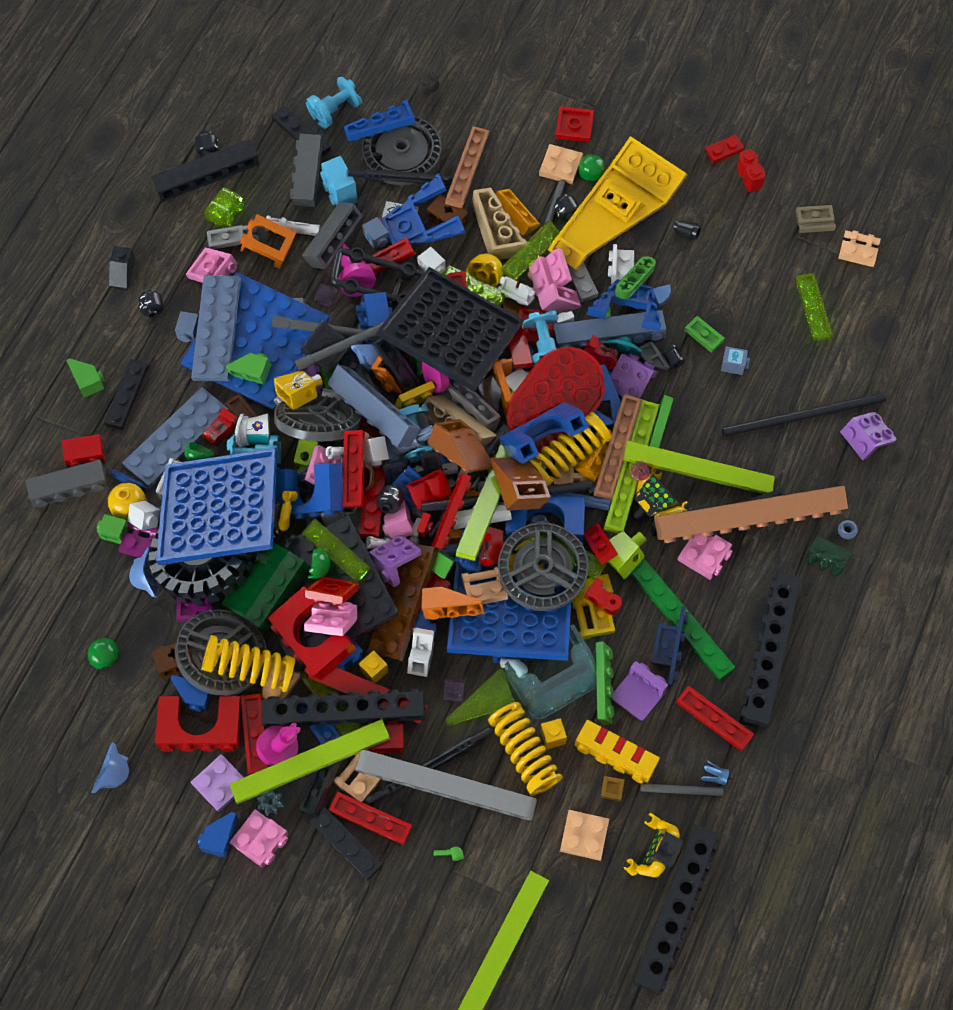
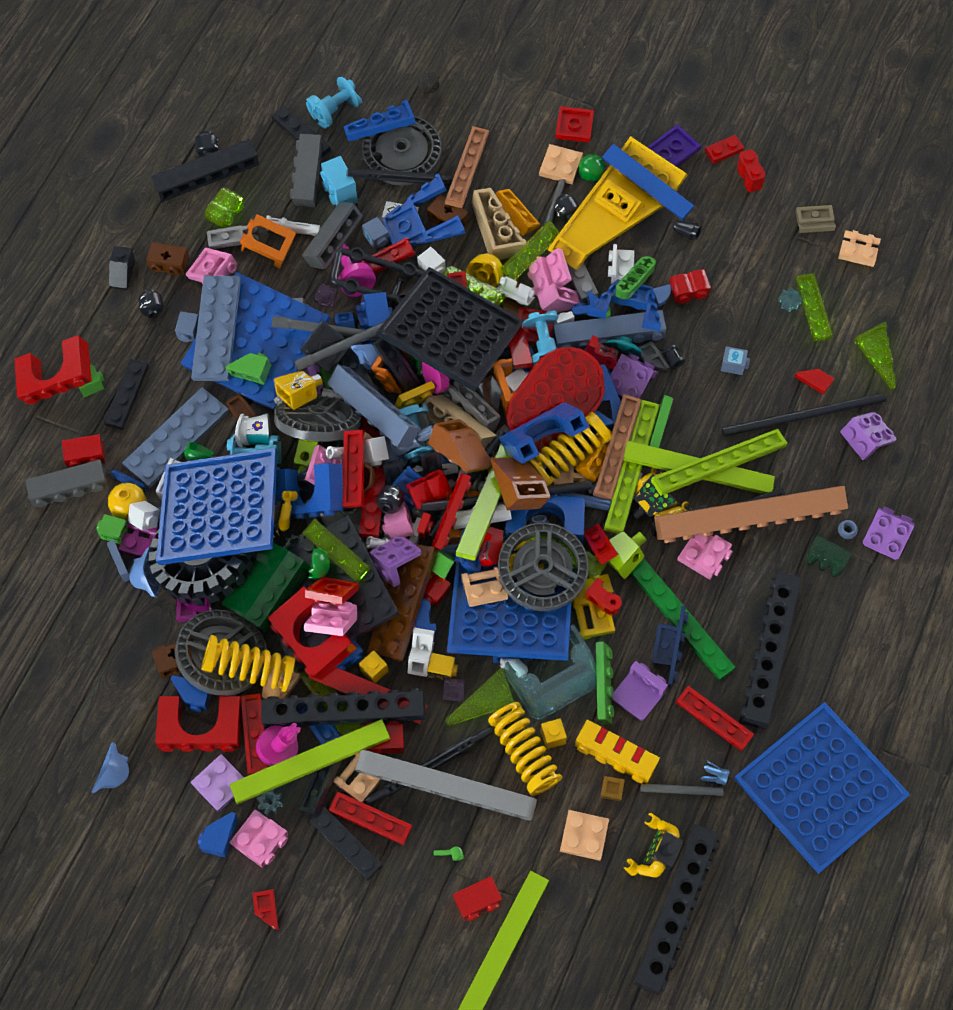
green hair [88,638,119,669] -> none
red leg [203,408,237,446] -> none
orange slope [422,587,485,620] -> none
clear pink plate [631,461,650,480] -> none
bright green plate [684,316,725,353] -> none
none -> red arch [14,335,92,404]
none -> sand blue tile [107,540,130,582]
none -> reddish brown brick [146,242,189,275]
none -> red tile [252,889,279,930]
none -> blue slope [334,312,355,328]
none -> yellow brick [427,653,458,682]
none -> red brick [453,876,502,922]
none -> blue slope [570,291,599,316]
none -> blue tile [602,144,694,221]
none -> dark purple tile [647,125,701,167]
none -> lime tile [651,429,788,496]
none -> red brick [669,270,711,303]
none -> blue plate [734,702,910,874]
none -> clear light blue gear [778,288,802,312]
none -> red tile [795,369,835,395]
none -> clear neon green wing [854,322,896,390]
none -> medium lavender bracket [863,506,915,560]

